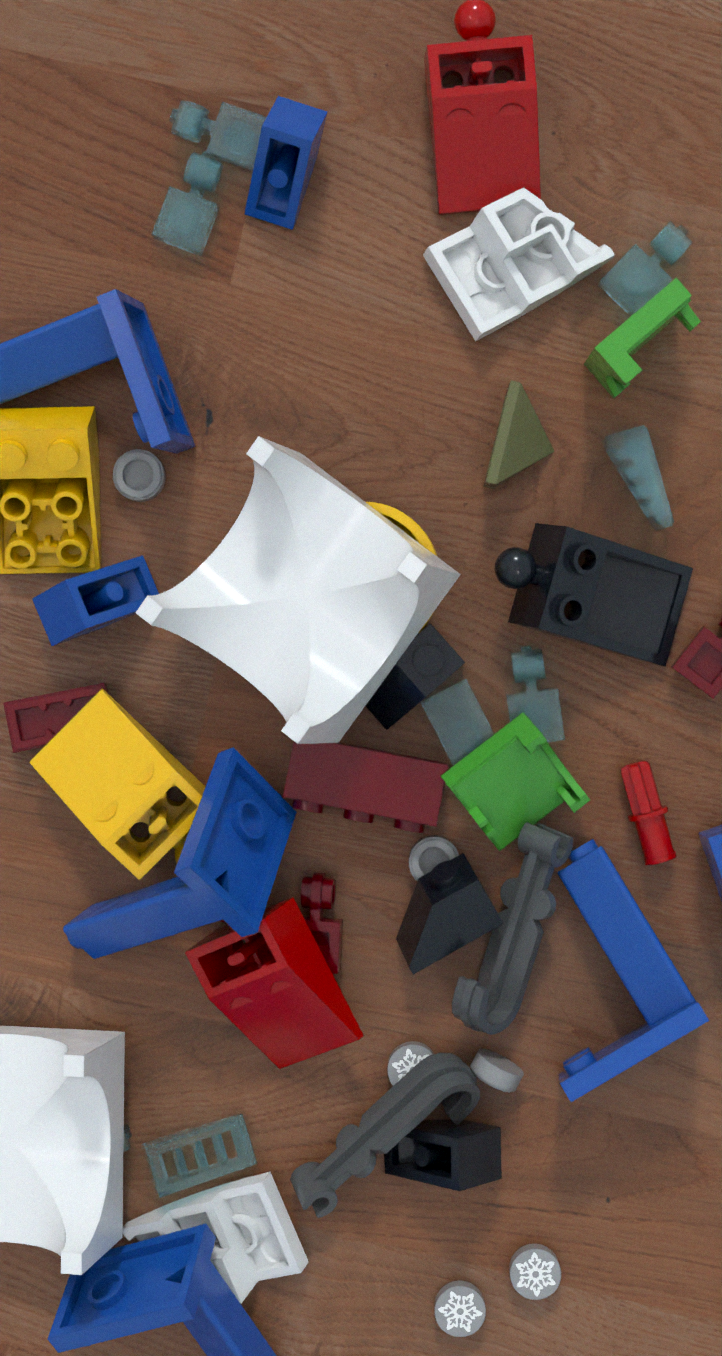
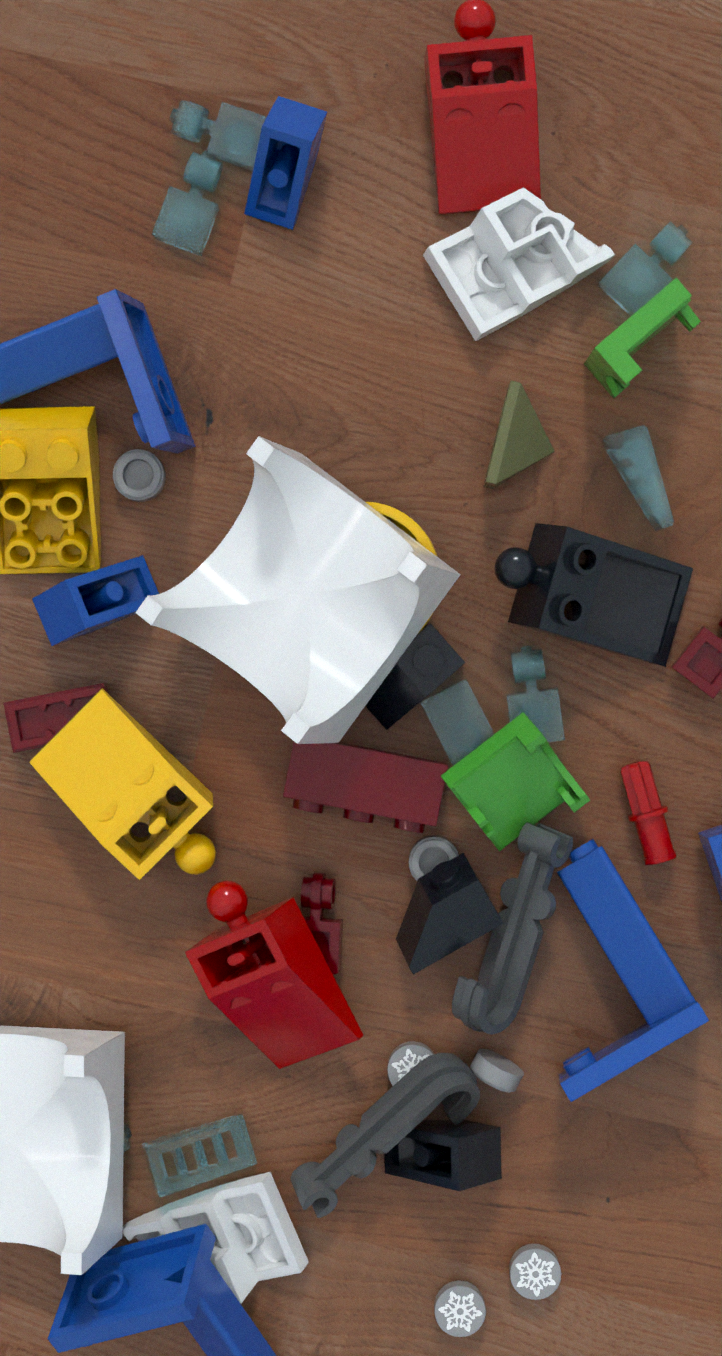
blue piece [63,747,297,959] -> none

